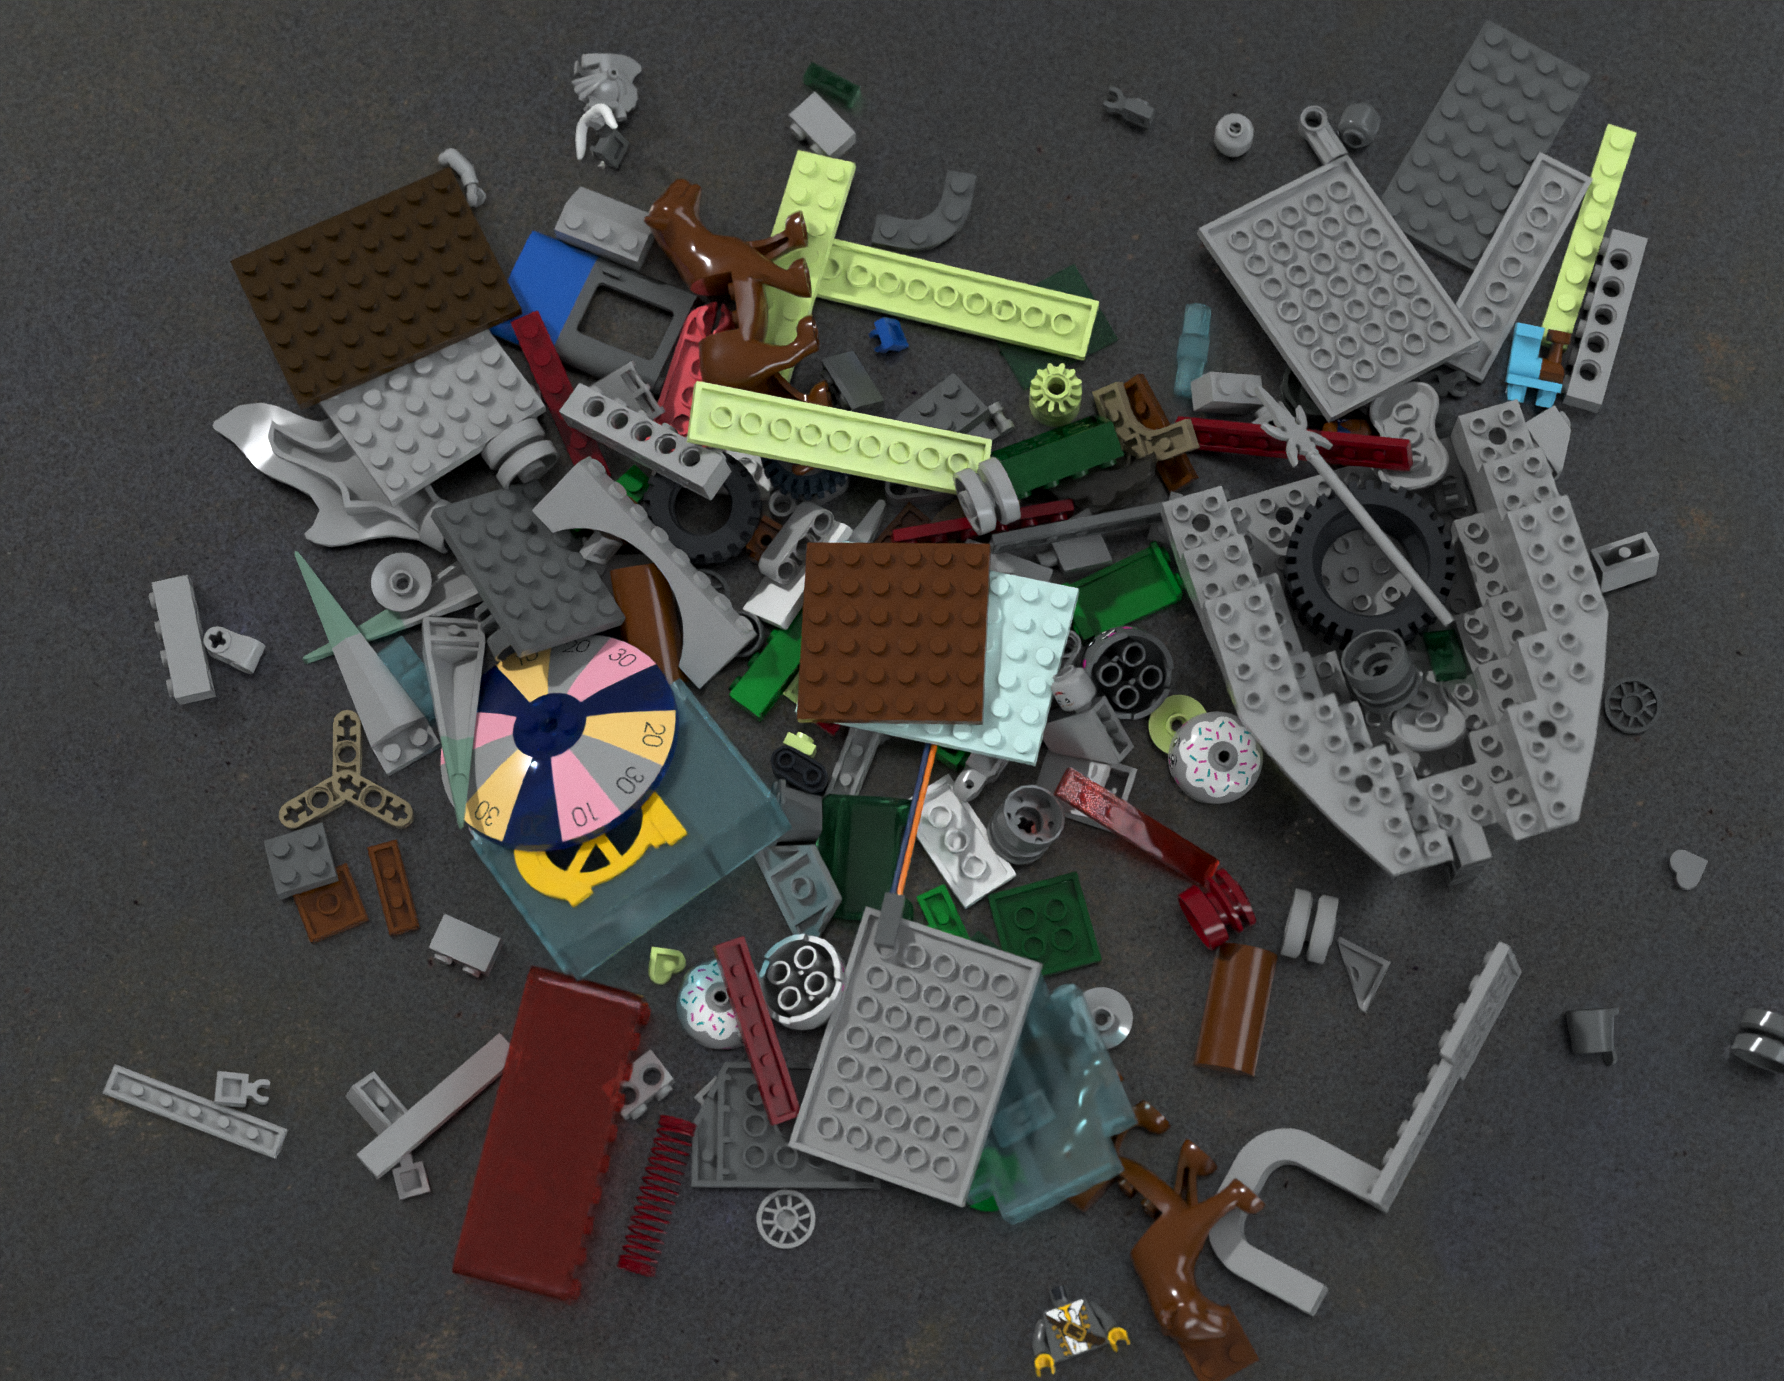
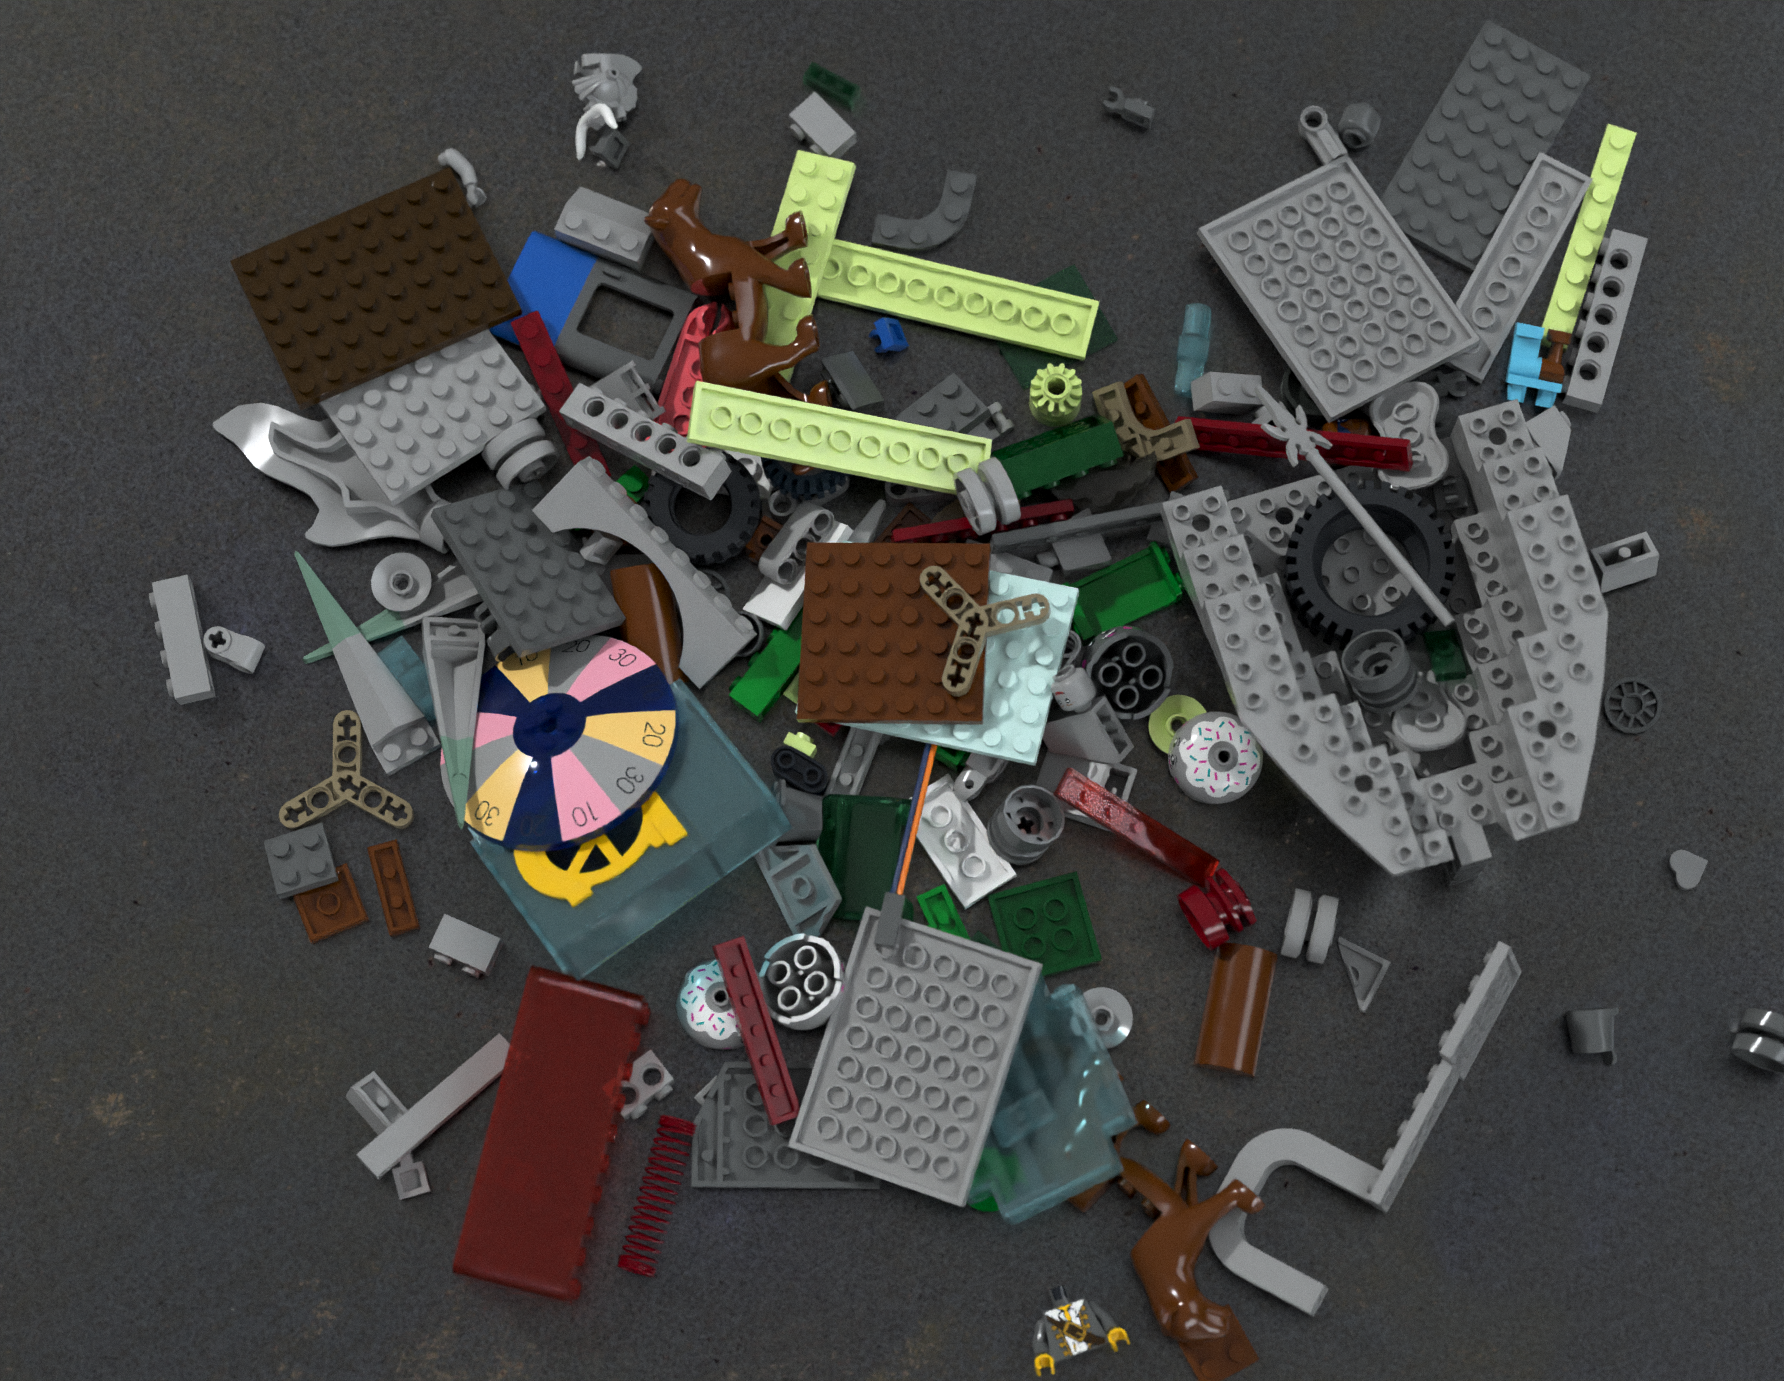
light grey tile [103,1064,289,1159] -> none
light grey plate [214,1071,270,1107] -> none
yellowish green tile [648,947,686,985] -> none
light grey wheel [757,1189,816,1249] -> none
light grey head [1214,113,1254,157] -> none
none -> dark tan piece [920,566,1051,697]

